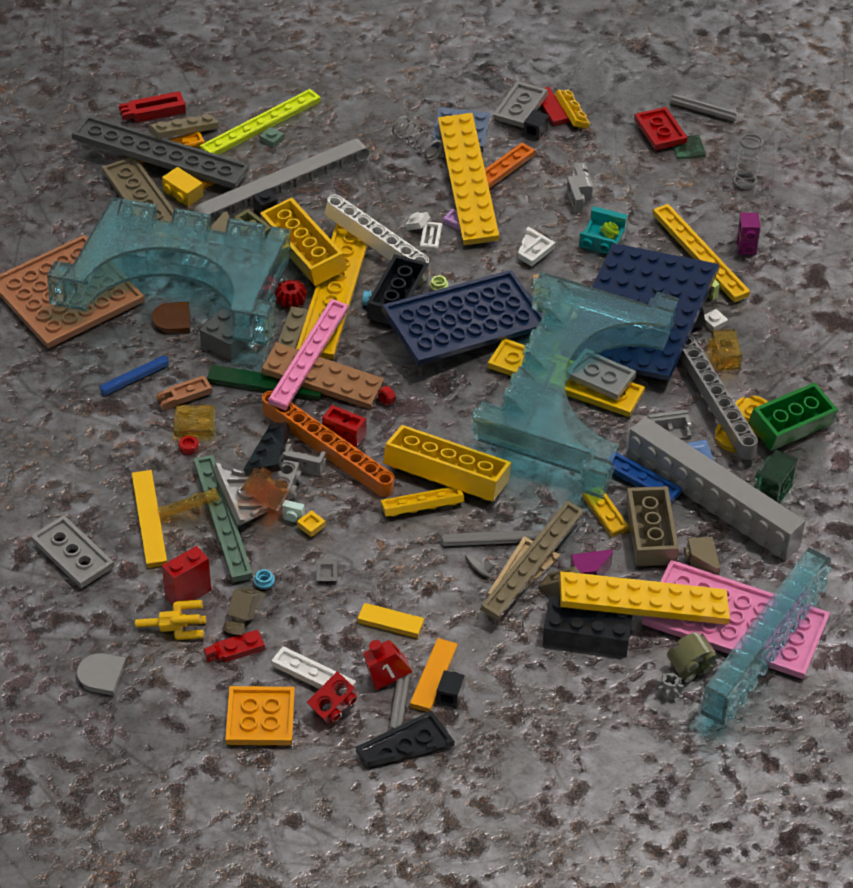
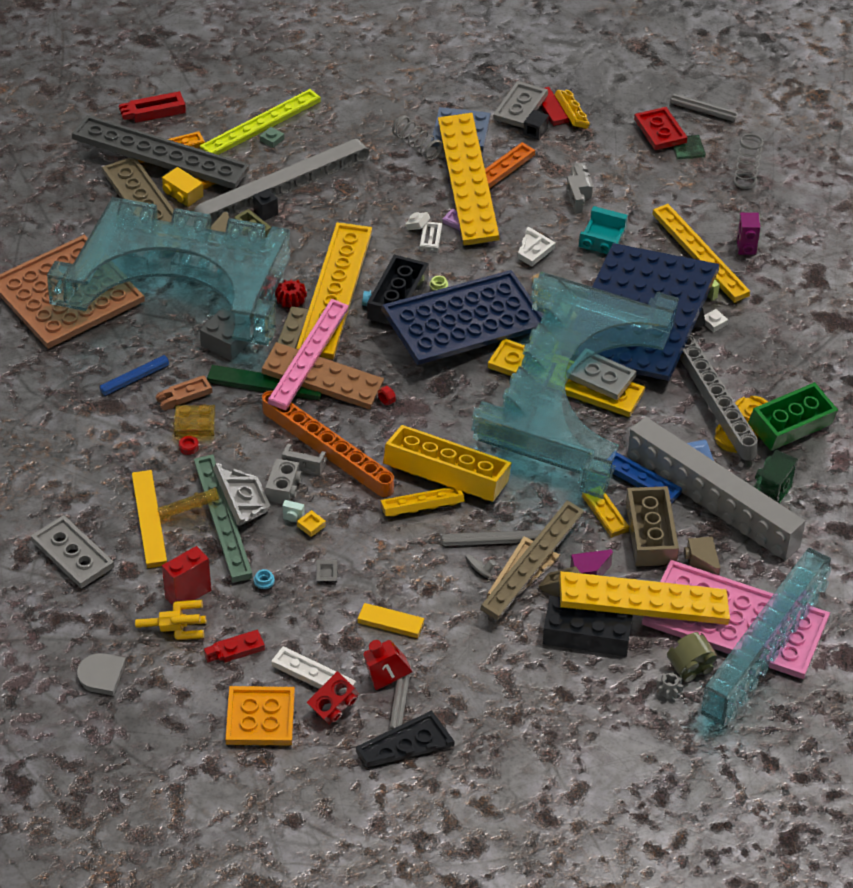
dark tan plate [149,114,219,139] -> none
reddish brown tile [152,301,190,334] -> none
dark tan tile [224,621,245,635] -> none
dark tan slope [227,587,267,623] -> none
clear orange brick [241,467,292,511] -> none
black wing [243,422,290,476] -> none
yellow brick [260,197,347,286] -> none
red brick [322,405,367,447] -> none
white beam [325,194,429,263] -> none
light orange tile [410,638,458,712] -> none
black brick [436,670,465,708] -> none
lime plate [600,222,620,240] -> none
light grey hinge [649,410,692,440] -> none
clear yellow brick [708,329,742,371] -> none

